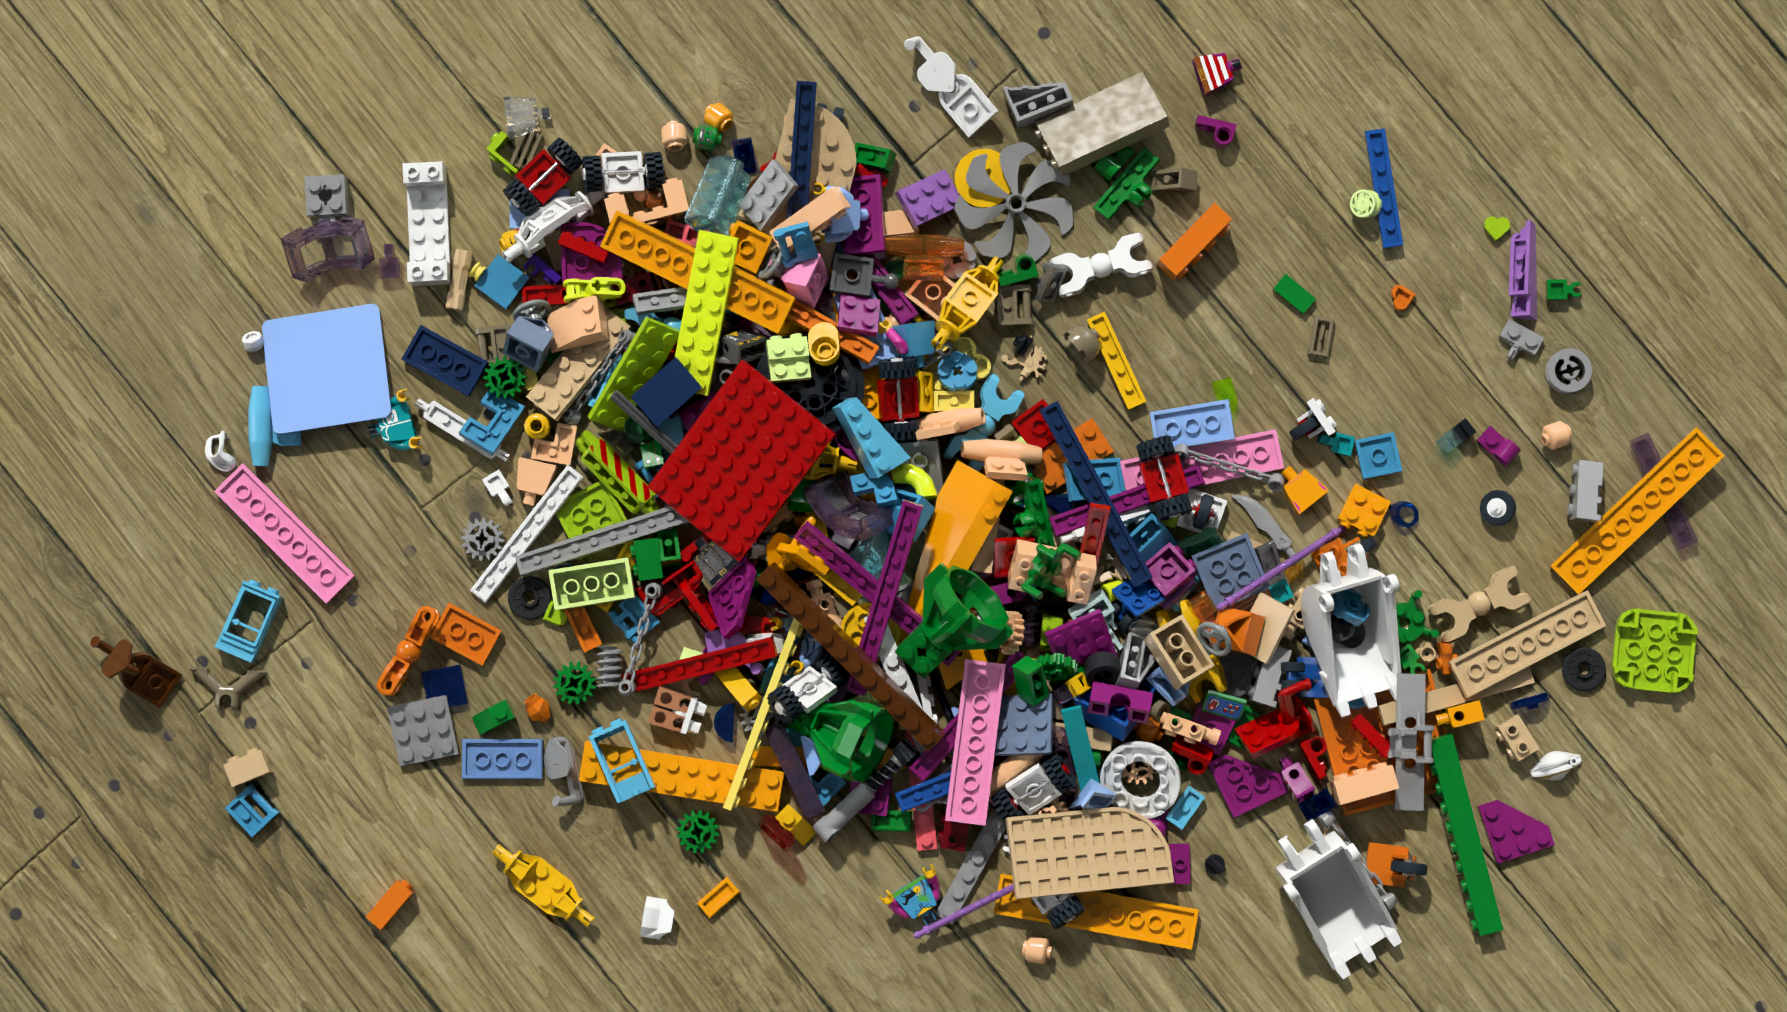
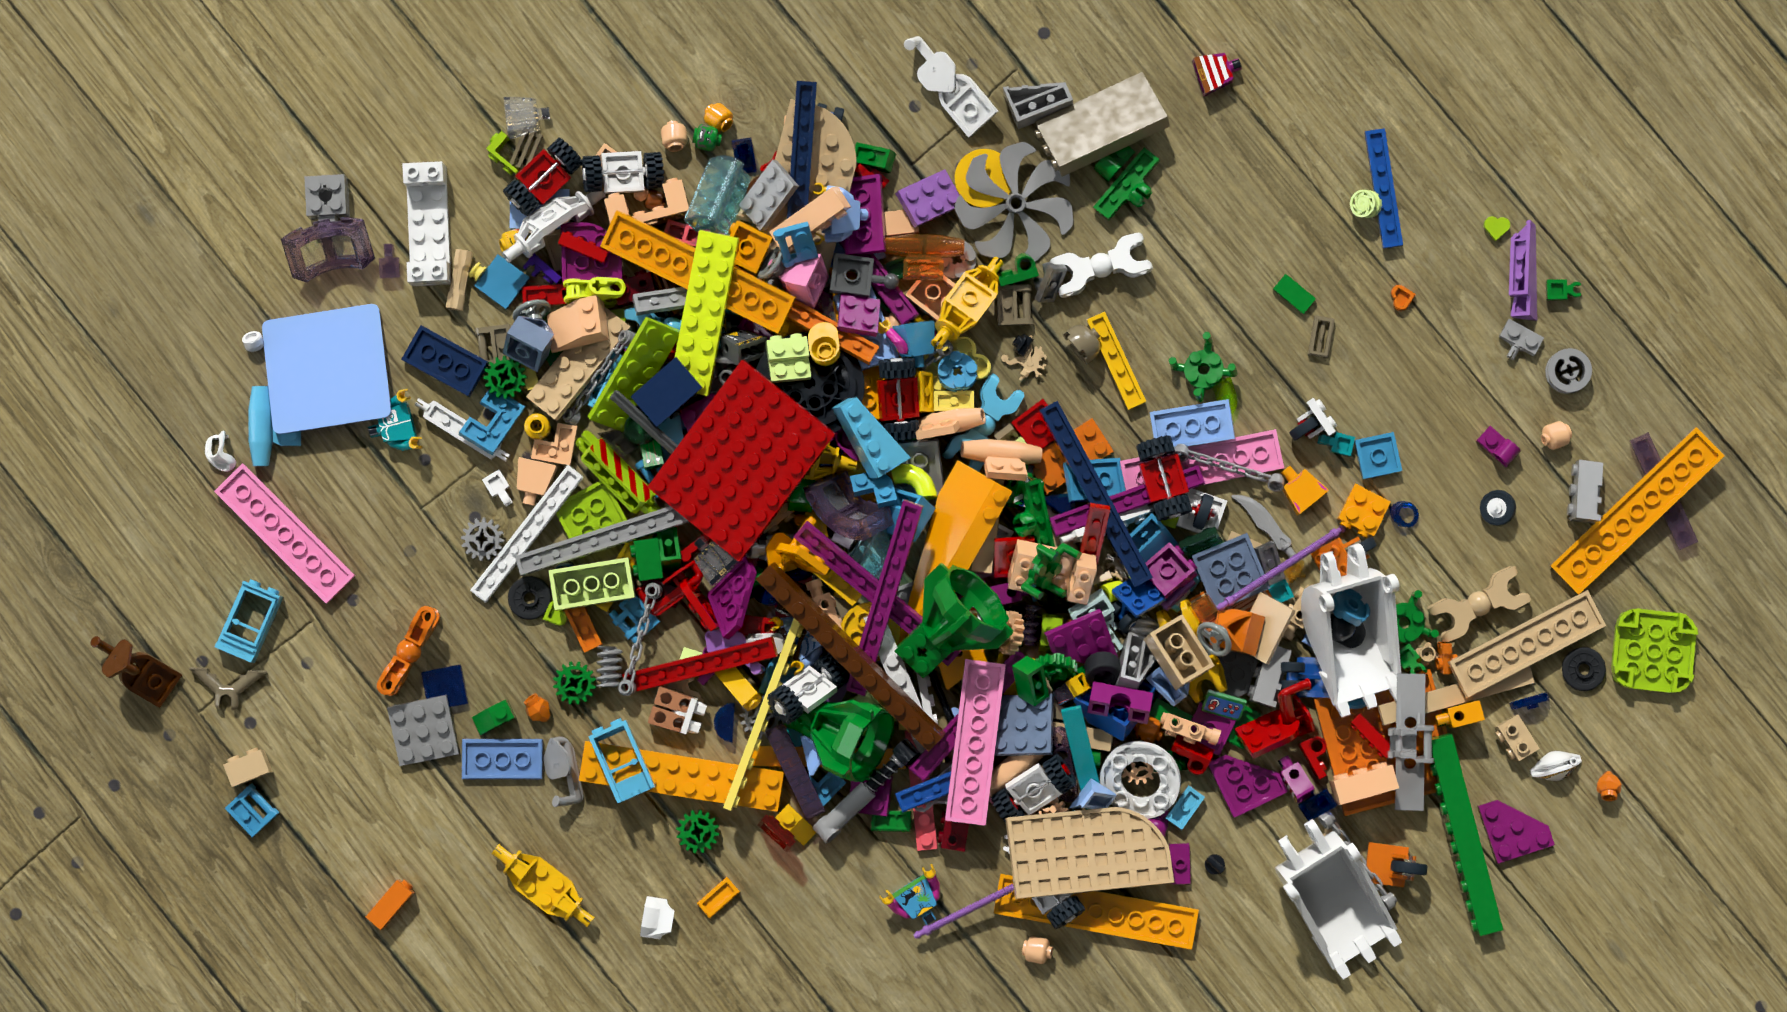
orange plate [430,603,502,666] -> none
light grey plate [935,808,1006,924] -> none
dark tan tile [1150,700,1170,722] -> none
dark tan slope [1151,168,1197,192] -> none
orange brick [1157,203,1232,281] -> none
magenta plate [1195,115,1237,148] -> none
leg [1436,418,1476,454] -> none
none -> green plate [1168,332,1238,402]
none -> orange rock [1597,771,1621,801]

